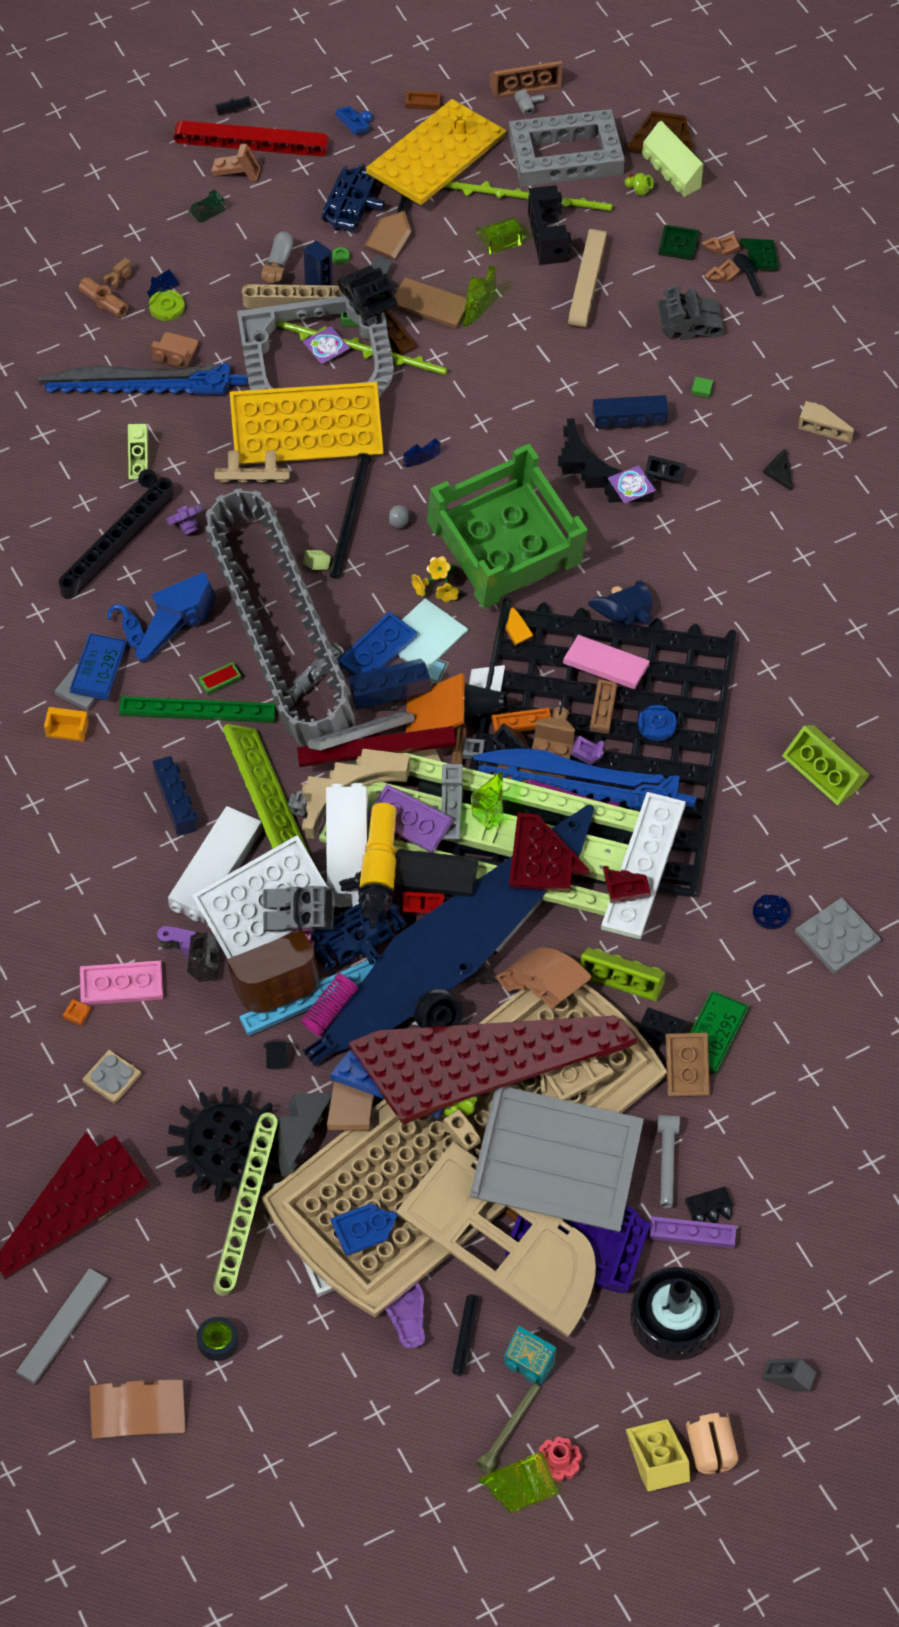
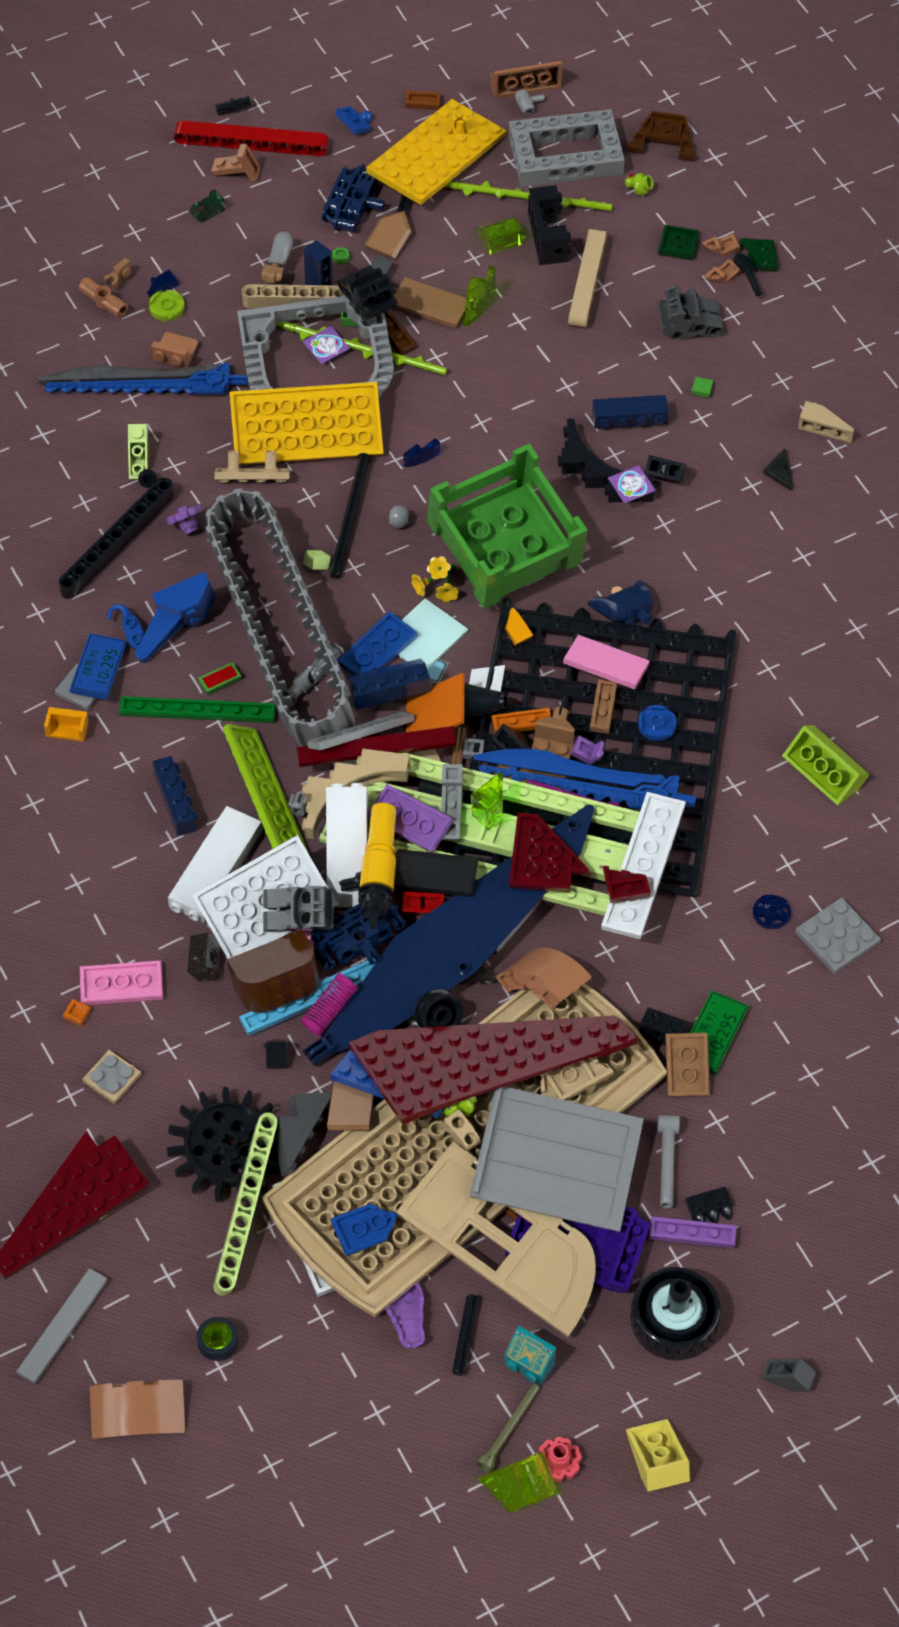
medium lavender leg [157,926,197,958] -> none
lime slope [580,947,666,1002] -> none
yellowish green slope [642,121,703,197] -> none
light nougat cylinder [686,1413,738,1475] -> none

